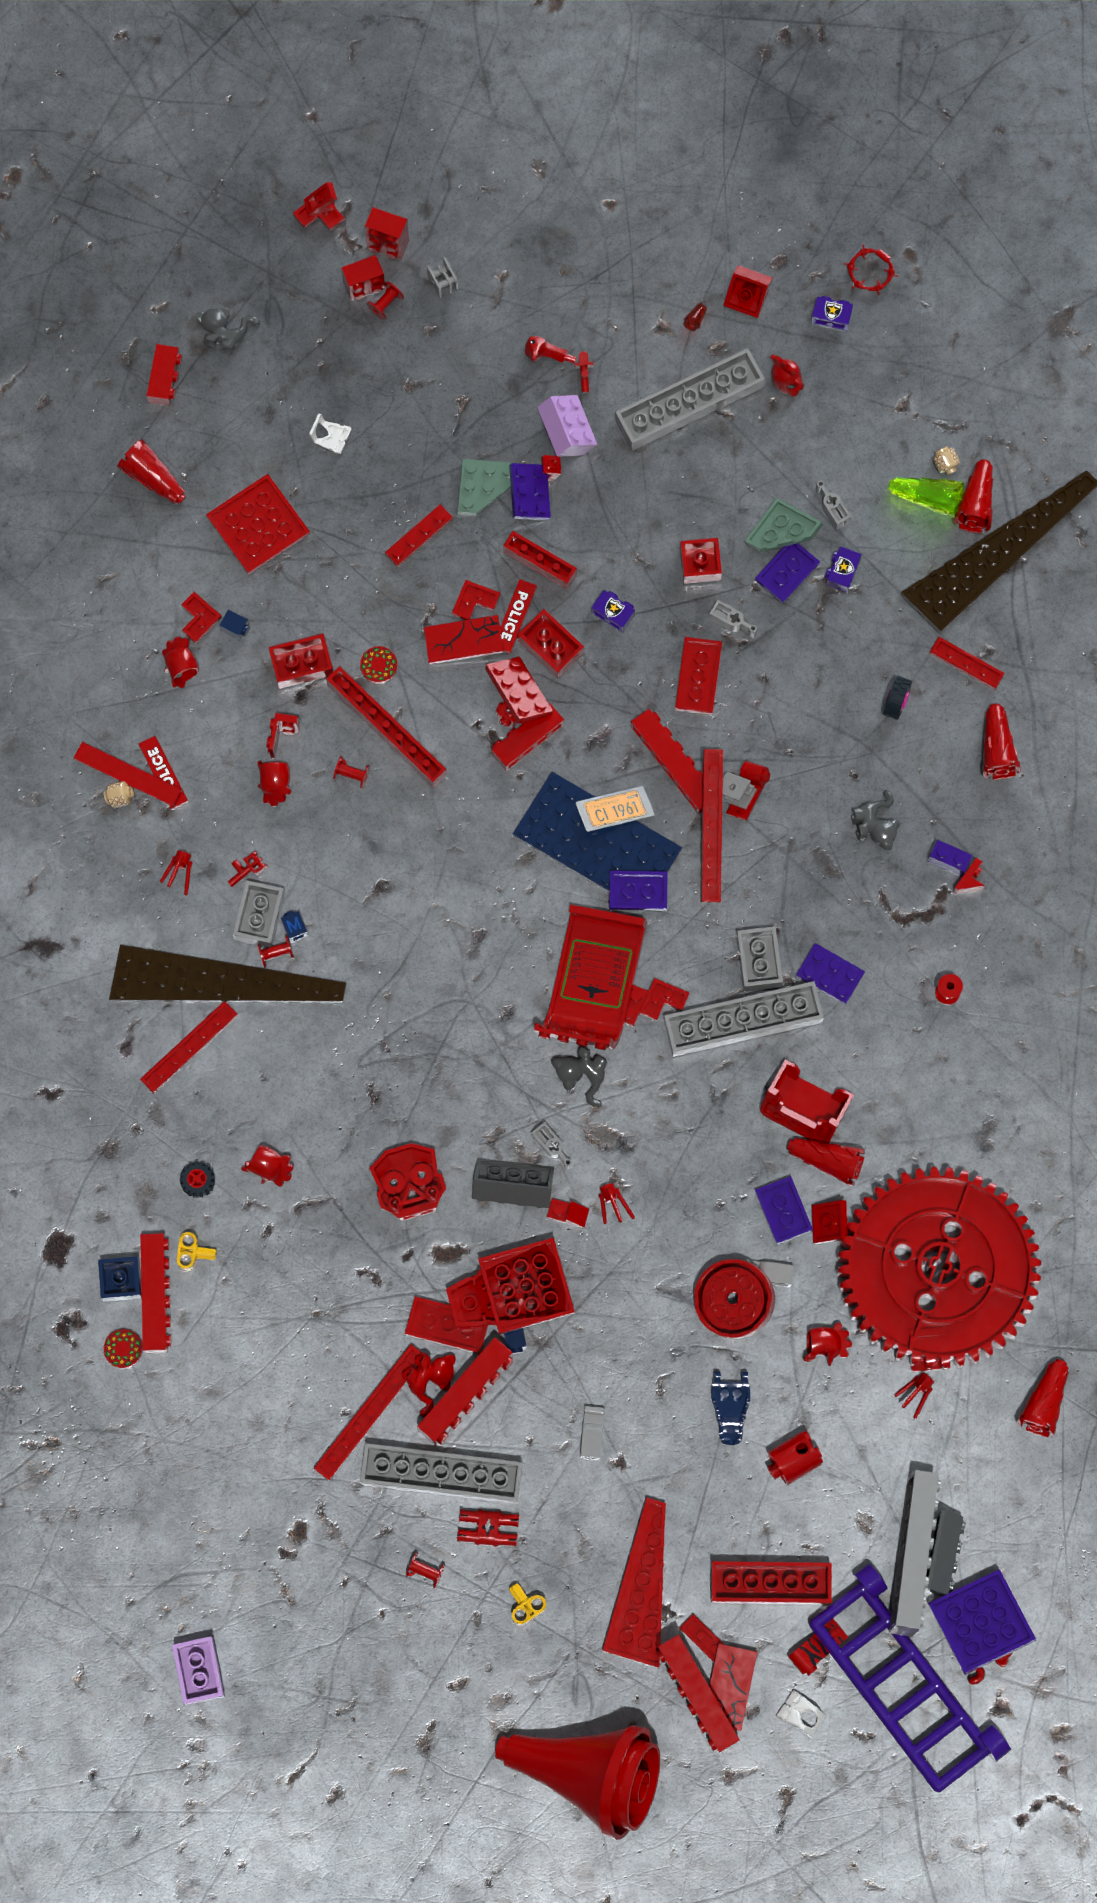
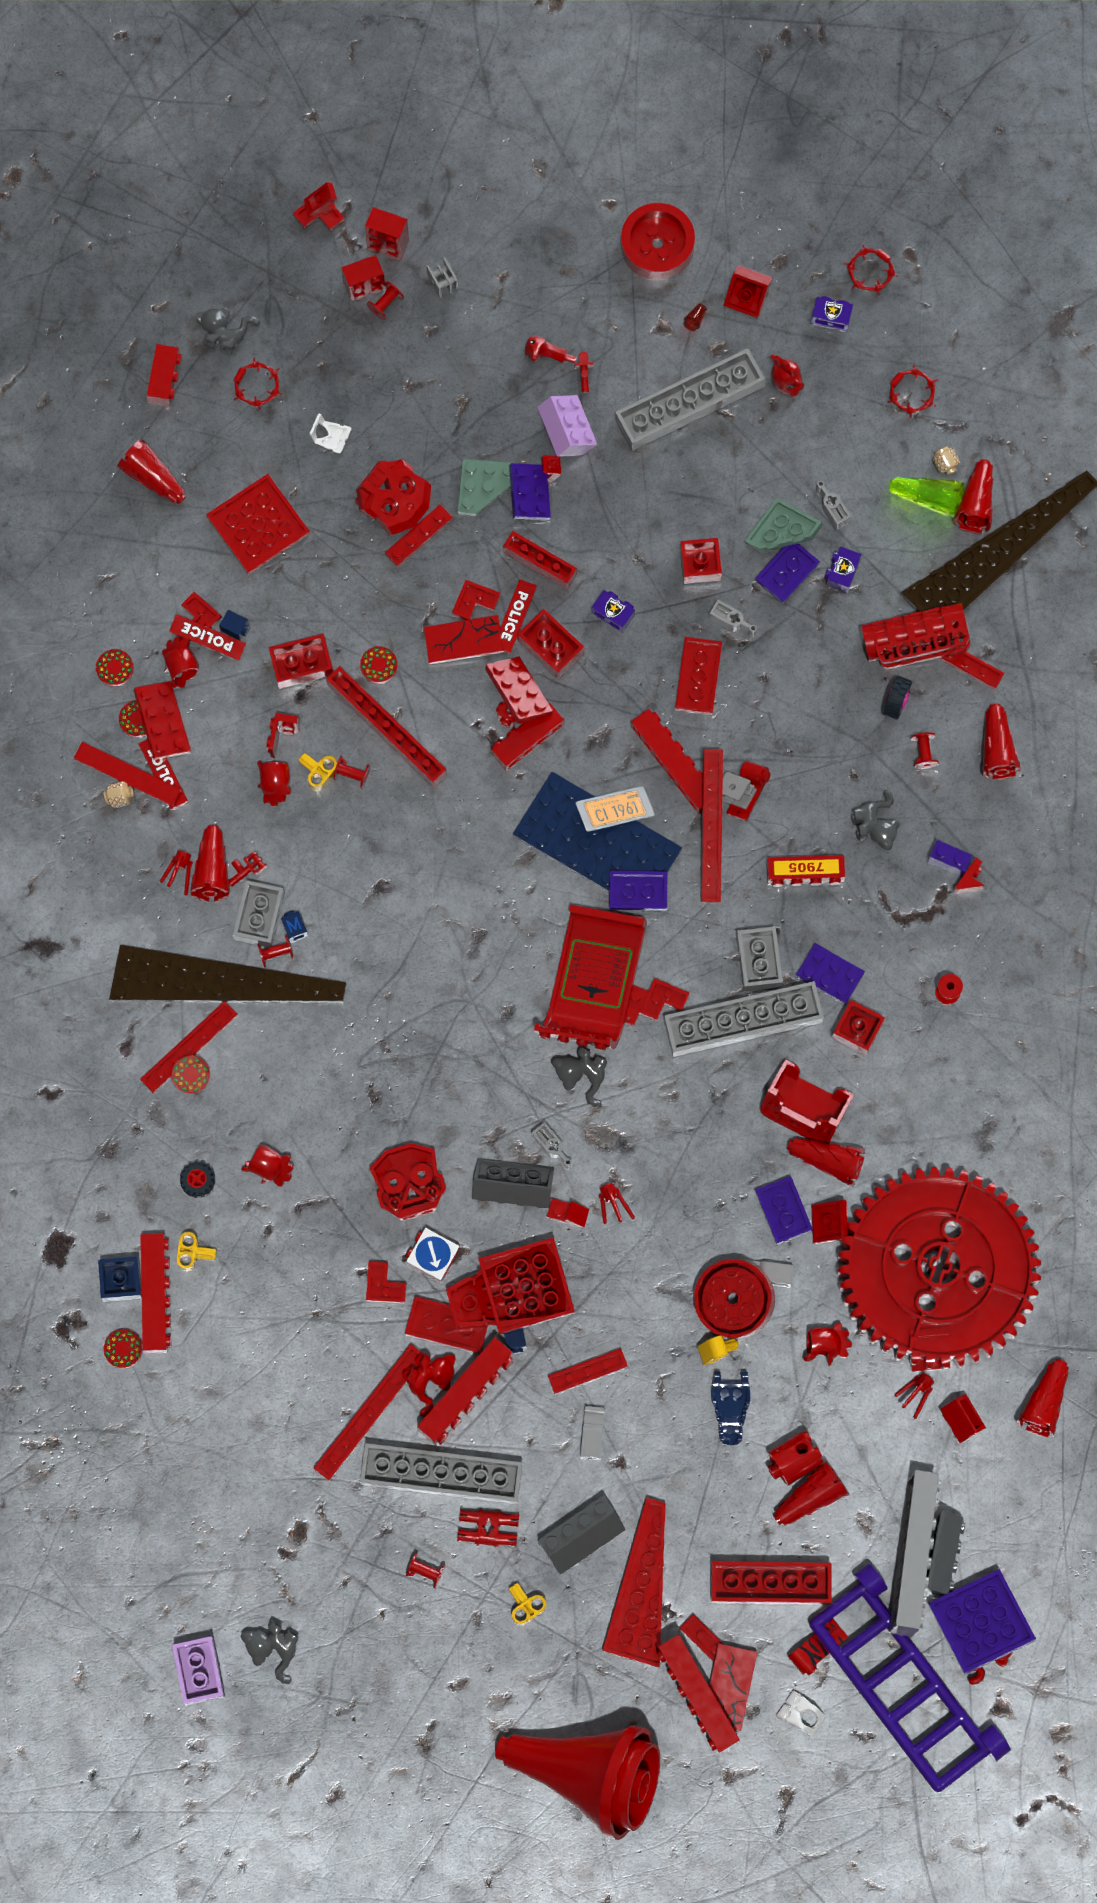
none -> tile [96,649,134,687]
none -> tile [119,700,146,738]
none -> red plate [133,681,191,760]
none -> red tile [169,614,246,661]
none -> tile [171,1055,210,1094]
none -> red cone [190,825,229,901]
none -> red piece [233,358,283,411]
none -> dark grey animal [241,1620,298,1684]
none -> yellow beam [299,753,337,792]
none -> red brick [355,459,431,536]
none -> red plate [366,1262,407,1304]
none -> piece [405,1228,460,1283]
none -> dark grey slope [538,1495,625,1575]
none -> red tile [548,1348,628,1395]
none -> red brick [621,203,695,280]
none -> yellow beam [697,1336,739,1365]
none -> brick [767,855,845,887]
none -> red cone [773,1461,849,1526]
none -> red brick [832,1000,885,1055]
none -> red piece [861,603,970,669]
none -> red piece [887,365,938,418]
none -> red piece [911,732,939,769]
none -> red brick [940,1394,986,1443]

